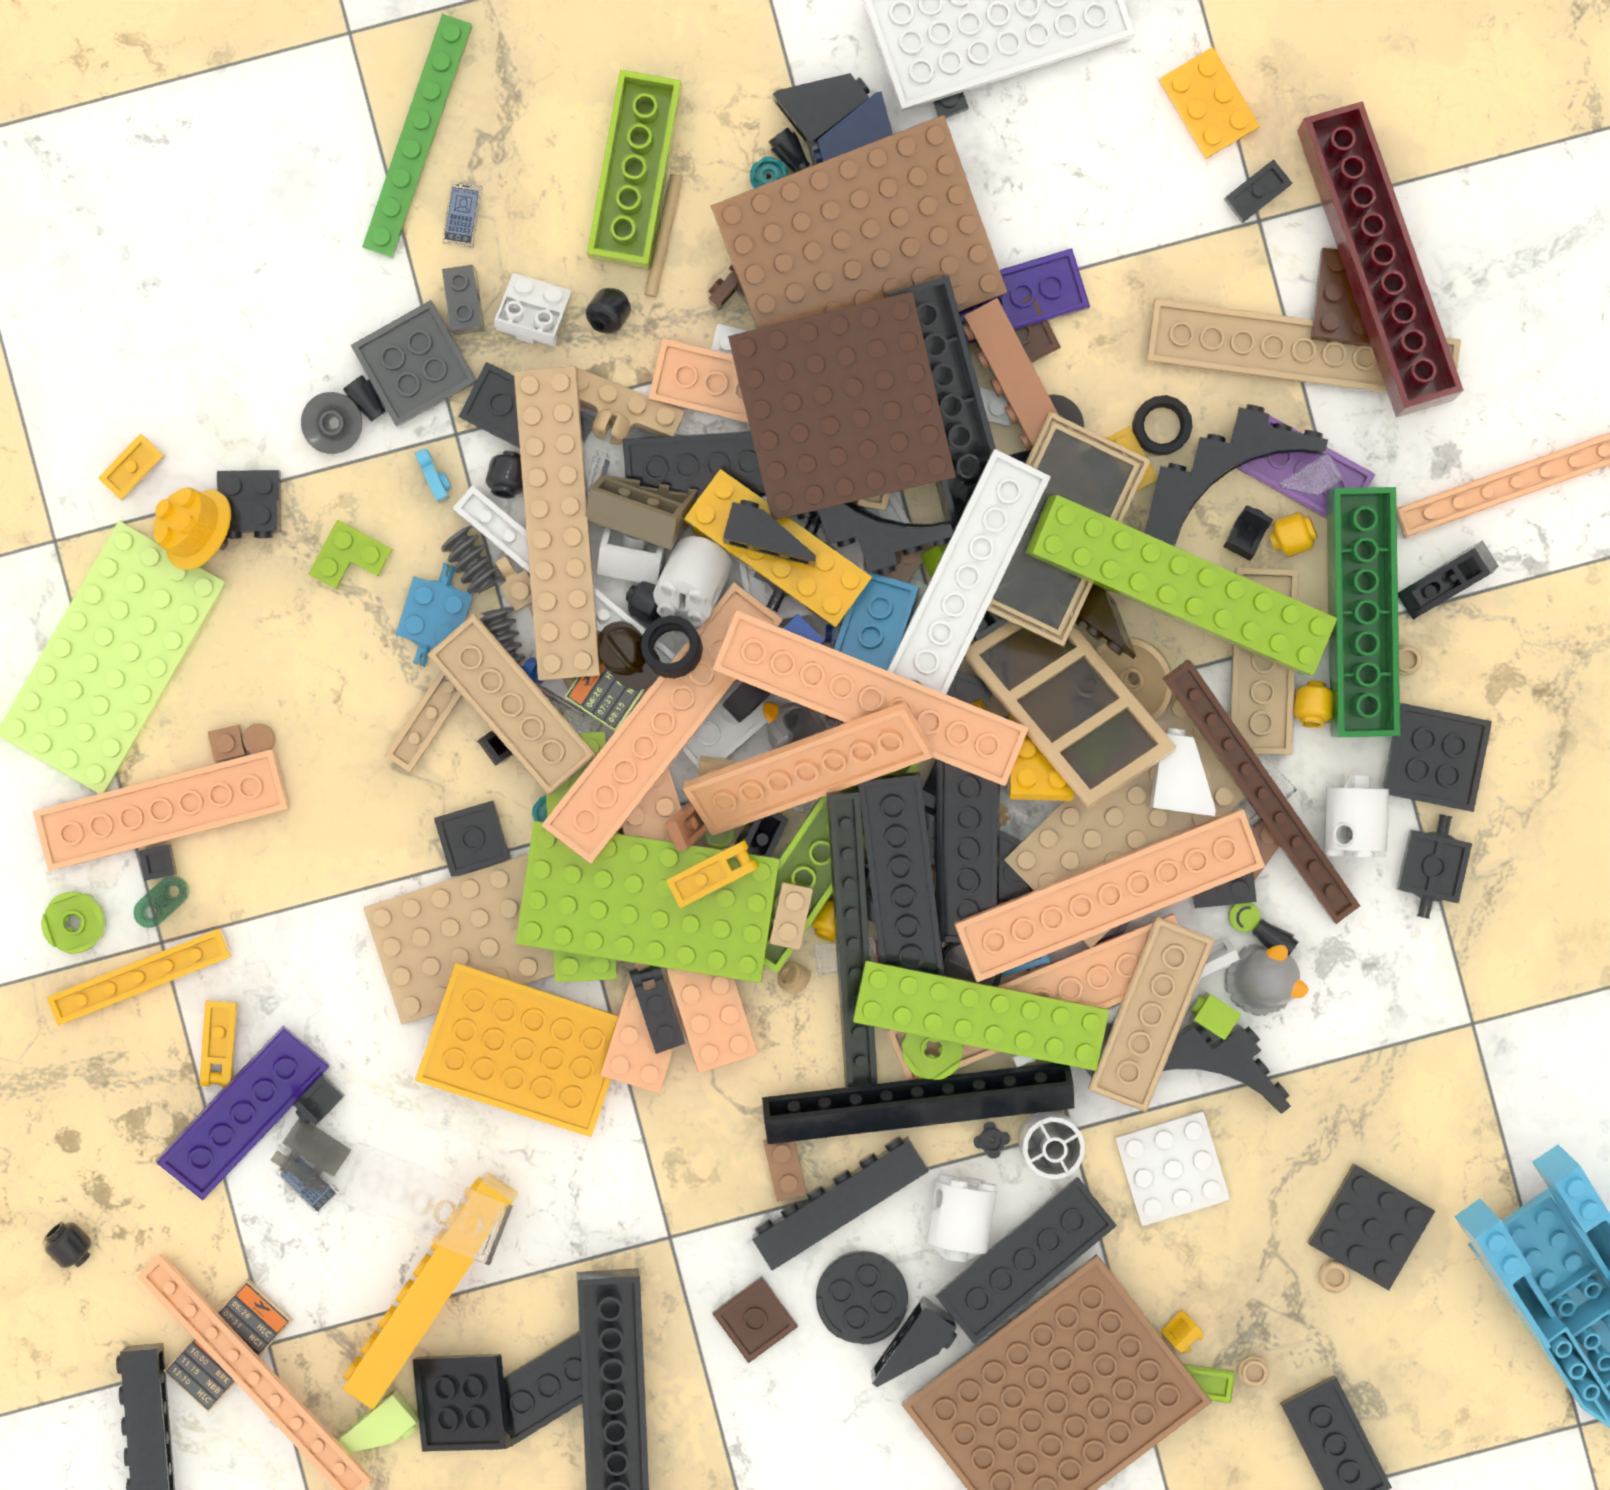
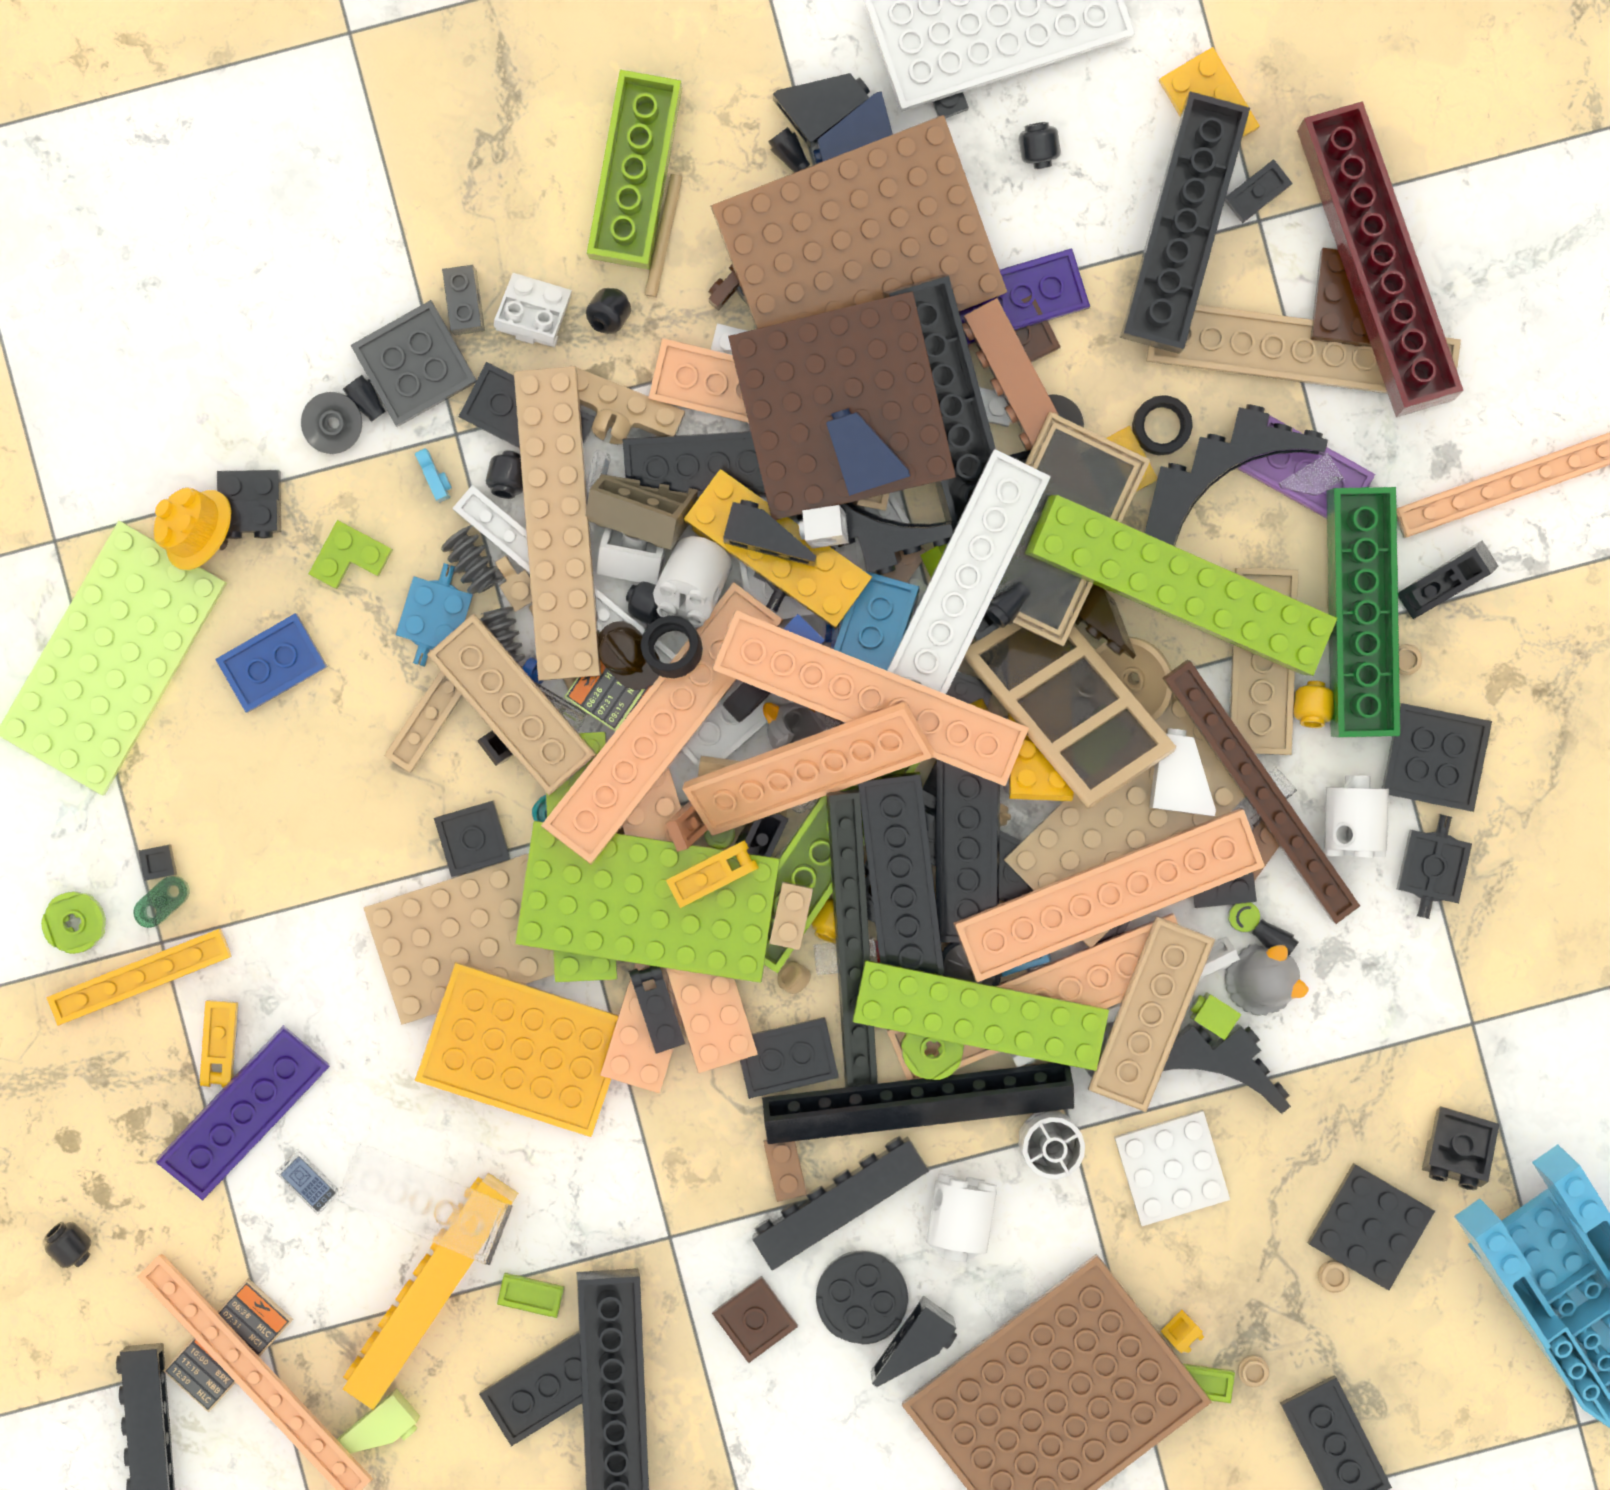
light nougat plate [33,749,289,871] -> none
yellow plate [98,434,165,500] -> none
medium nougat plate [208,725,247,762] -> none
medium nougat tile [243,724,275,754] -> none
clear smoke plate [270,1118,351,1194] -> none
black bracket [293,1074,345,1125] -> none
bright green plate [362,14,473,259] -> none
black plate [412,1354,511,1452] -> none
tile [442,181,483,248] -> none
teal plate [750,156,788,188] -> none
black plate [935,1177,1117,1345] -> none
black plate [973,1122,1010,1159] -> none
black bracket [1223,505,1273,561] -> none
yellow head [1269,512,1318,557] -> none
none -> blue plate [215,613,328,713]
none -> lime tile [497,1273,565,1318]
none -> black plate [740,1017,839,1099]
none -> white brick [799,505,849,548]
none -> dark blue slope [826,408,911,496]
none -> black cone [986,581,1031,628]
none -> black head [1018,122,1061,169]
none -> black brick [1120,91,1250,354]
none -> black plate [1422,1106,1499,1190]

